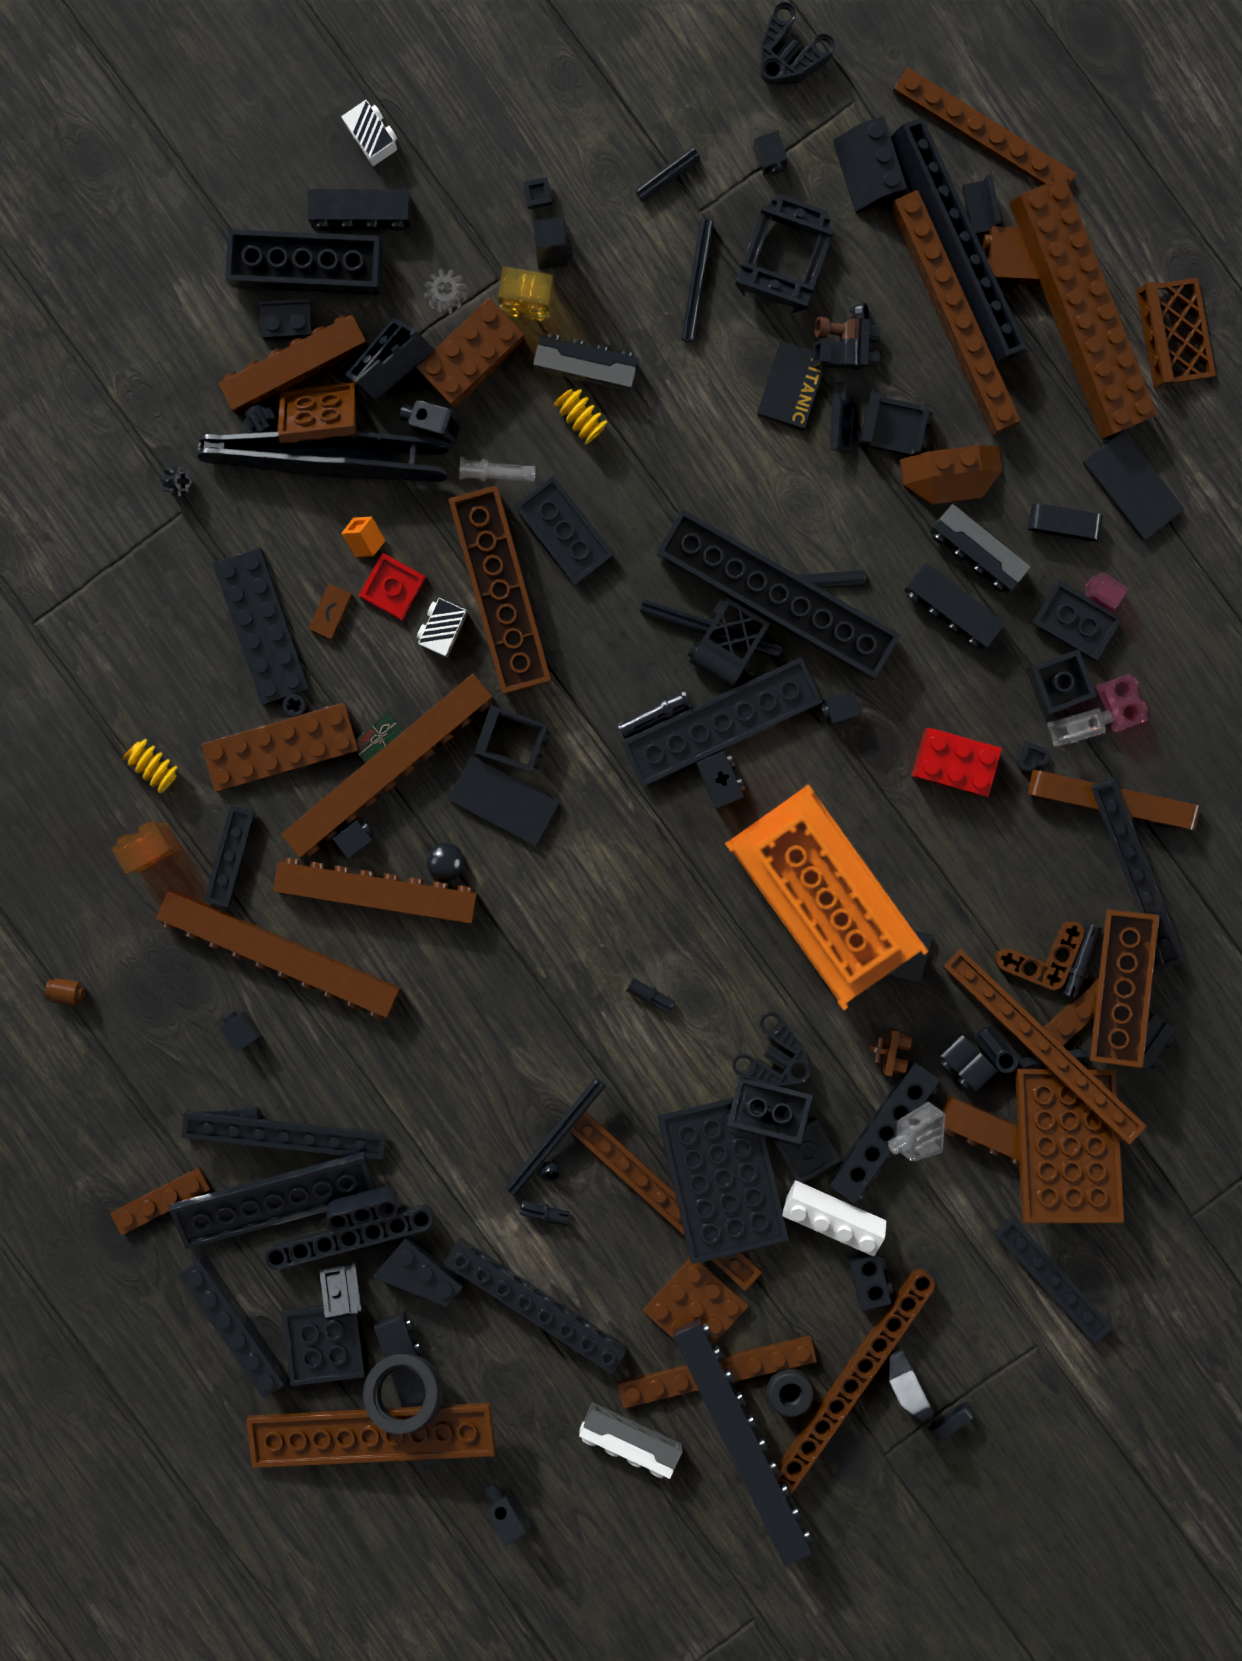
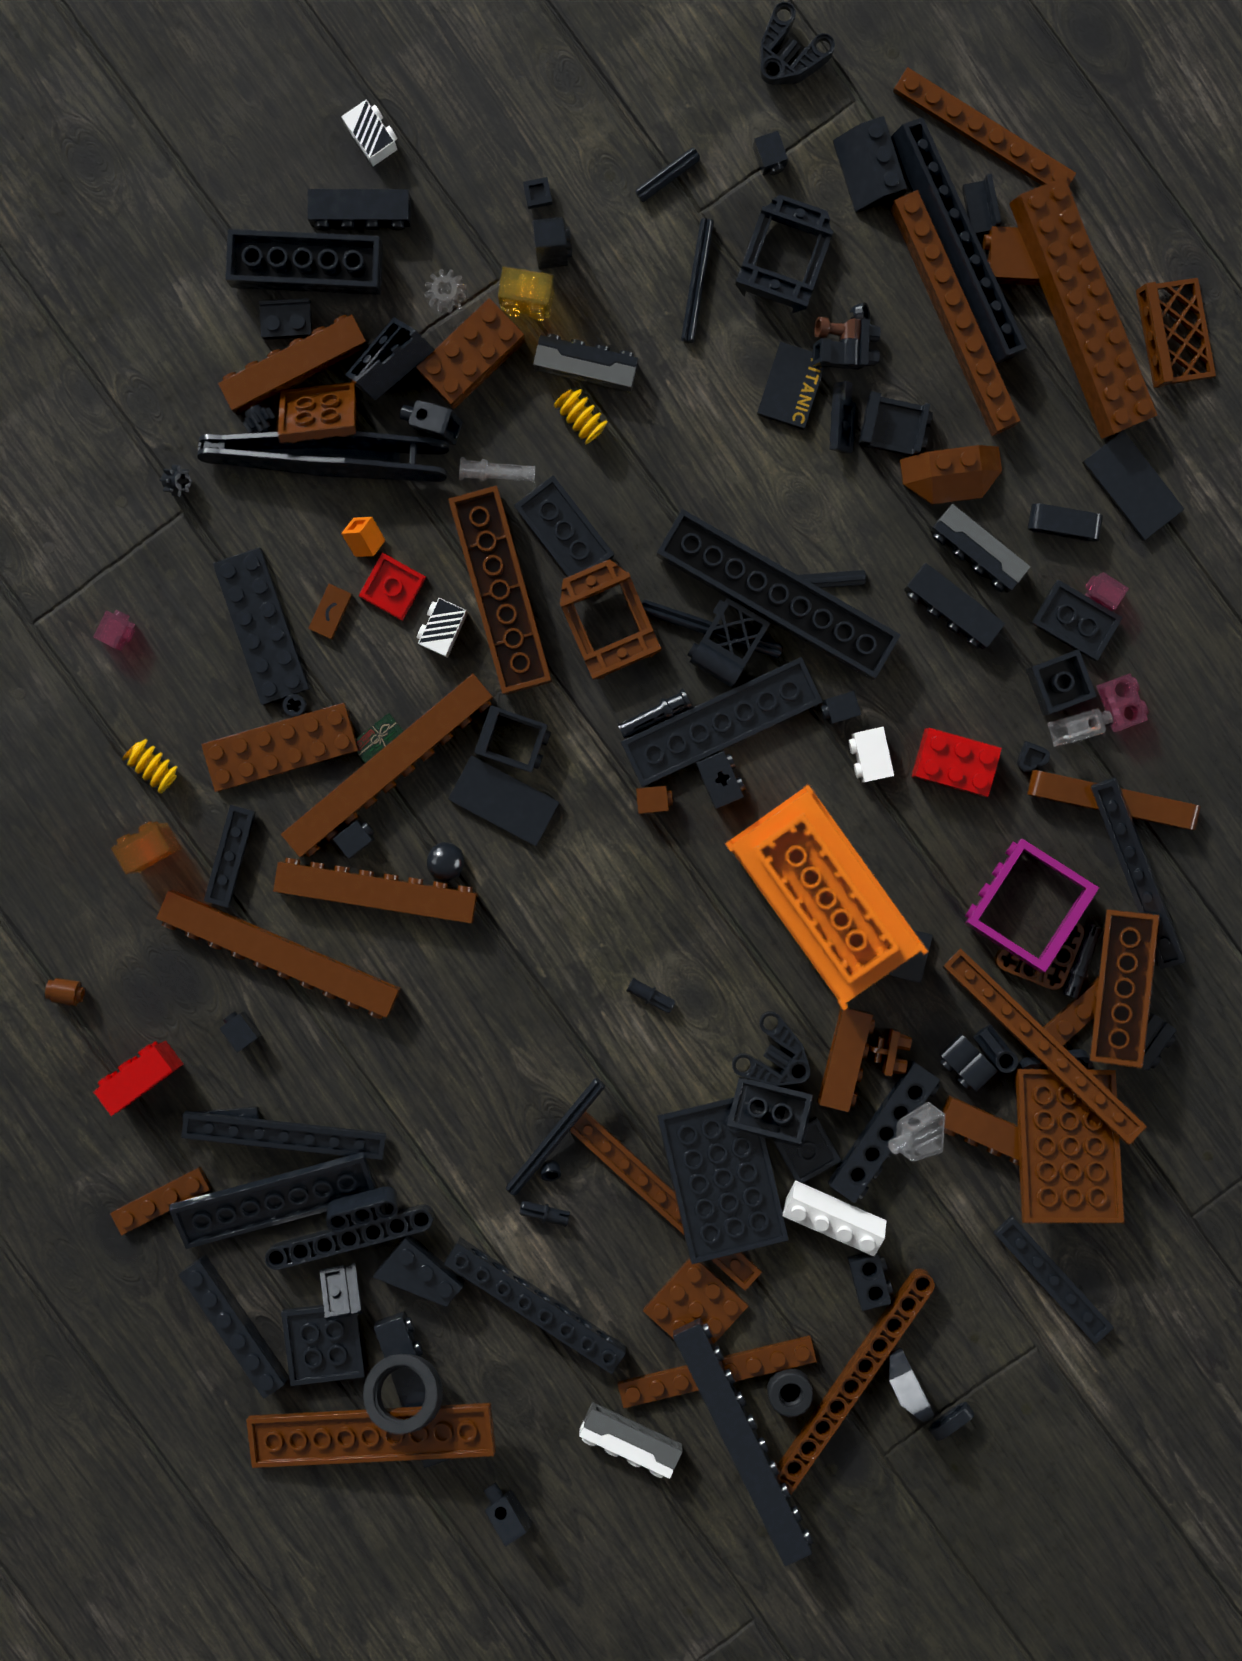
none -> clear pink brick [93,609,135,651]
none -> red brick [93,1041,183,1116]
none -> reddish brown wedge [559,559,662,680]
none -> reddish brown brick [636,786,673,814]
none -> reddish brown brick [817,1007,875,1112]
none -> white brick [849,727,894,782]
none -> magenta window [965,839,1099,973]

